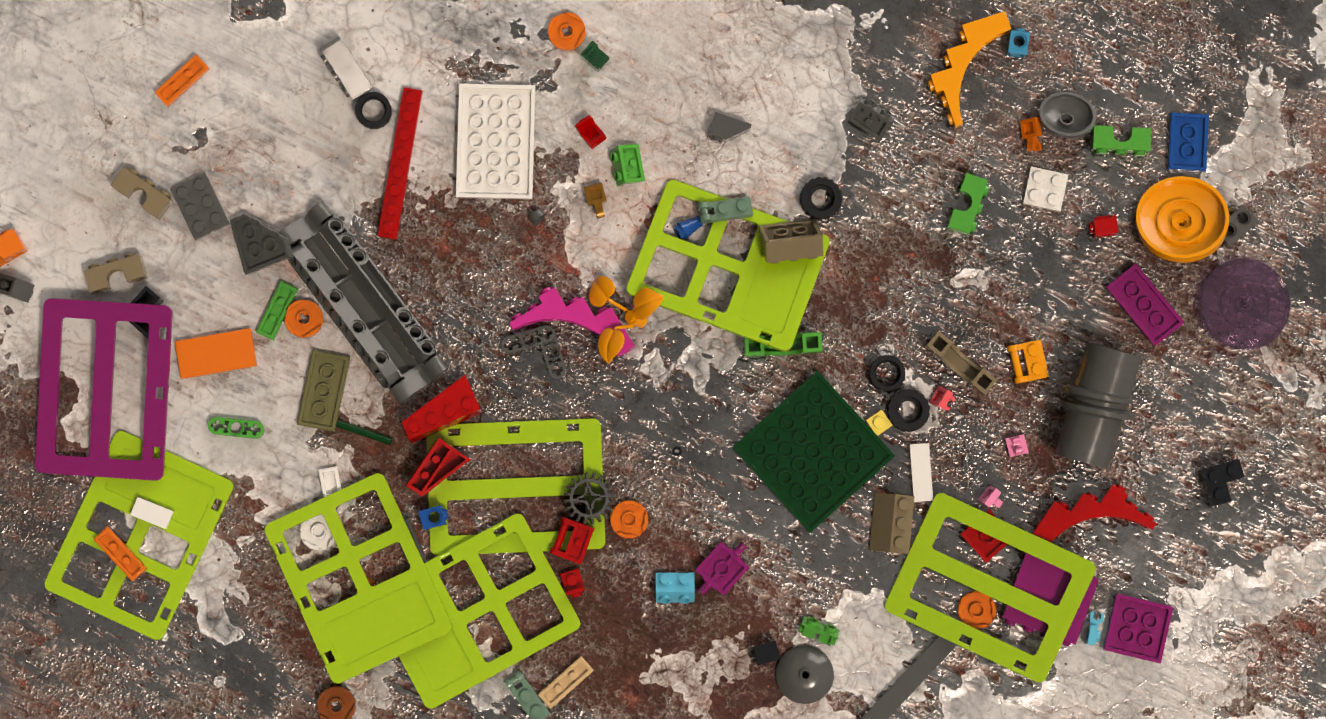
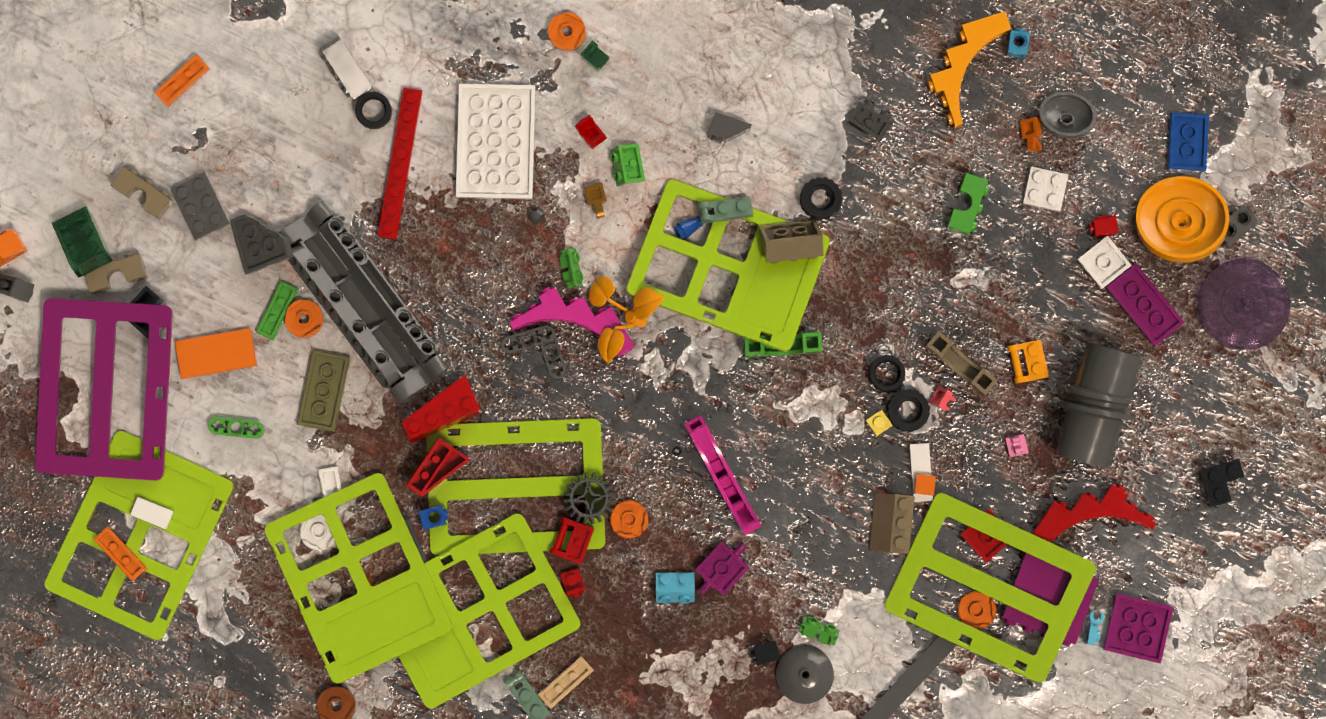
dark green bar [336,420,393,446] -> none
dark green plate [732,371,895,534] -> none
bright pink tile [977,485,1003,509] -> none
bright green arch [1091,125,1151,157] -> none
none -> clear green brick [52,206,113,278]
none -> bright green hinge [559,248,584,289]
none -> dark pink arch [684,415,762,535]
none -> orange tile [914,474,936,496]
none -> white plate [1077,236,1132,289]

